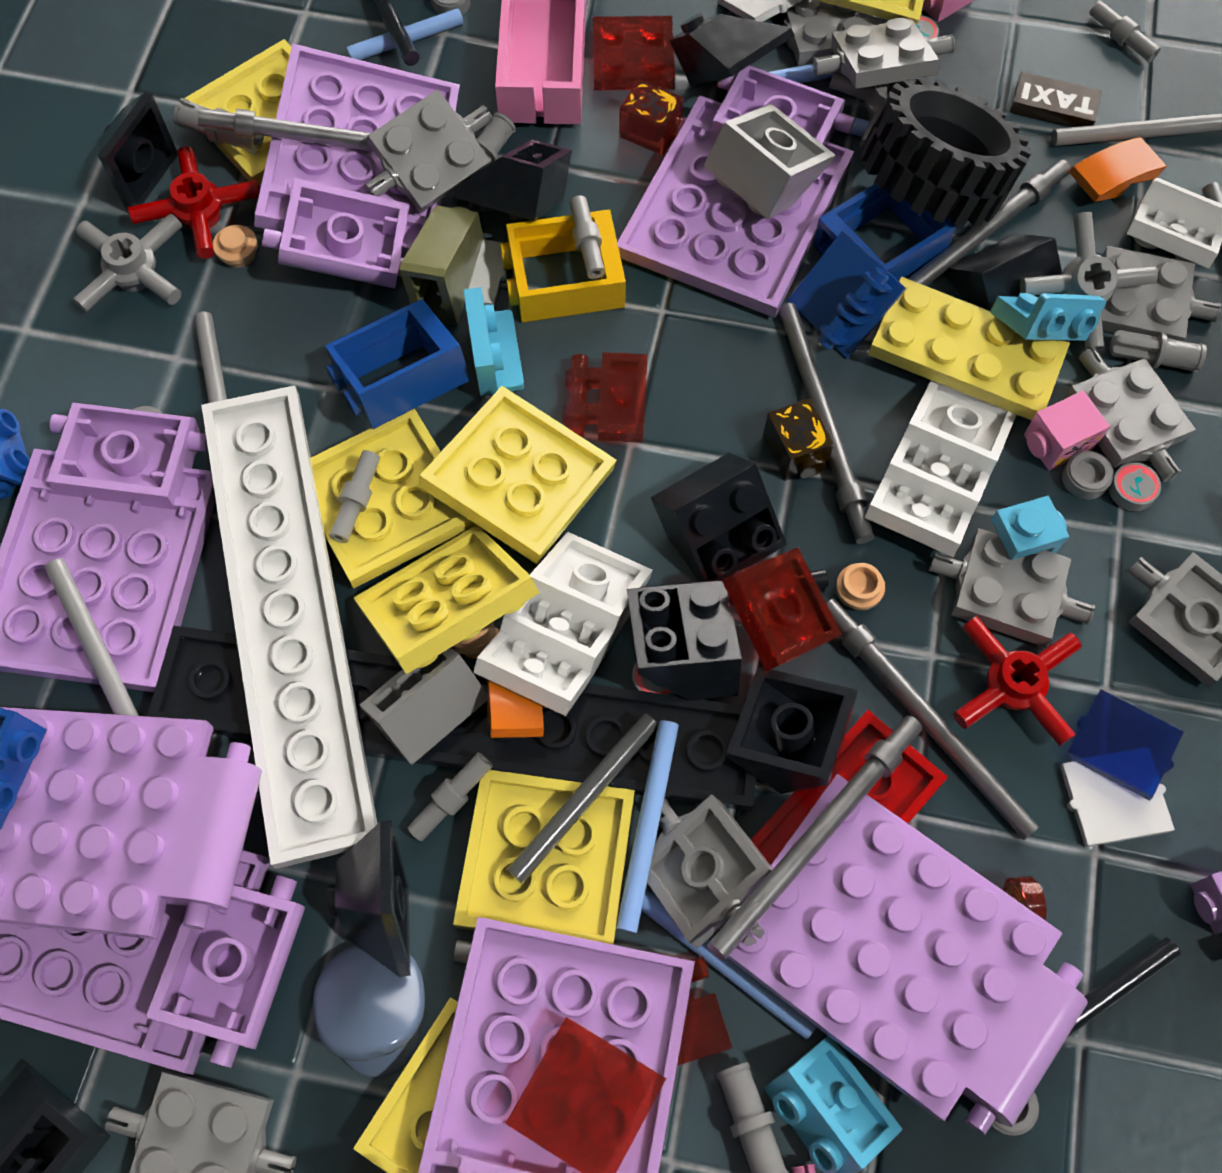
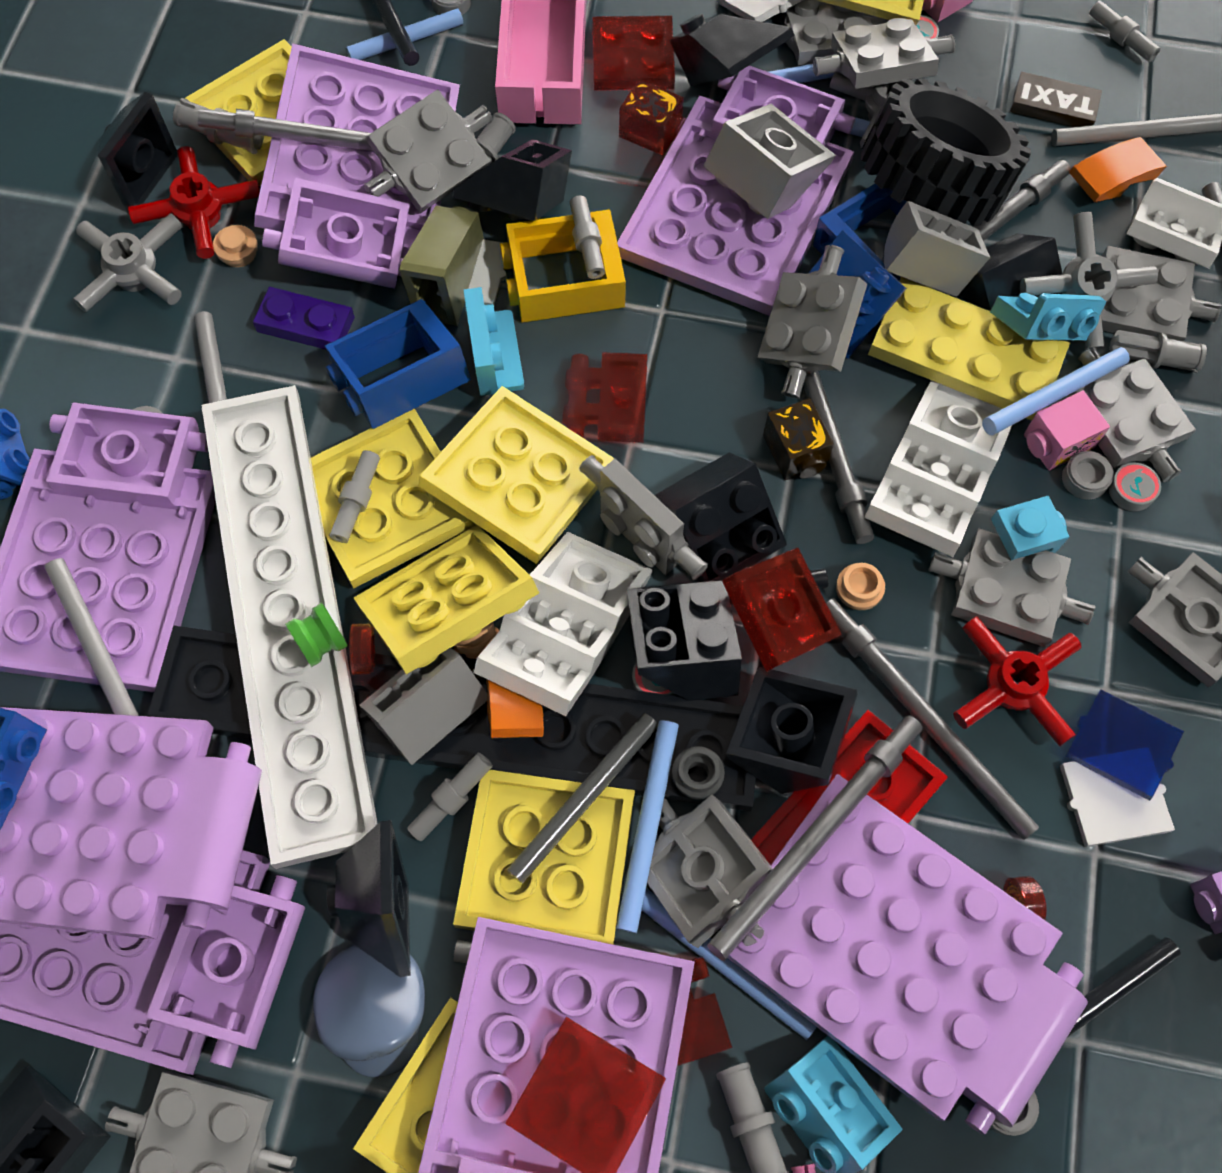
none -> dark purple plate [253,286,355,350]
none -> bright green wheel [285,603,348,667]
none -> clear red tile [349,624,375,675]
none -> light grey plate [579,455,708,580]
none -> dark grey plate [672,747,725,799]
none -> light grey plate [757,245,867,399]
none -> light grey brick [884,201,990,297]
none -> light blue bar [982,347,1130,435]

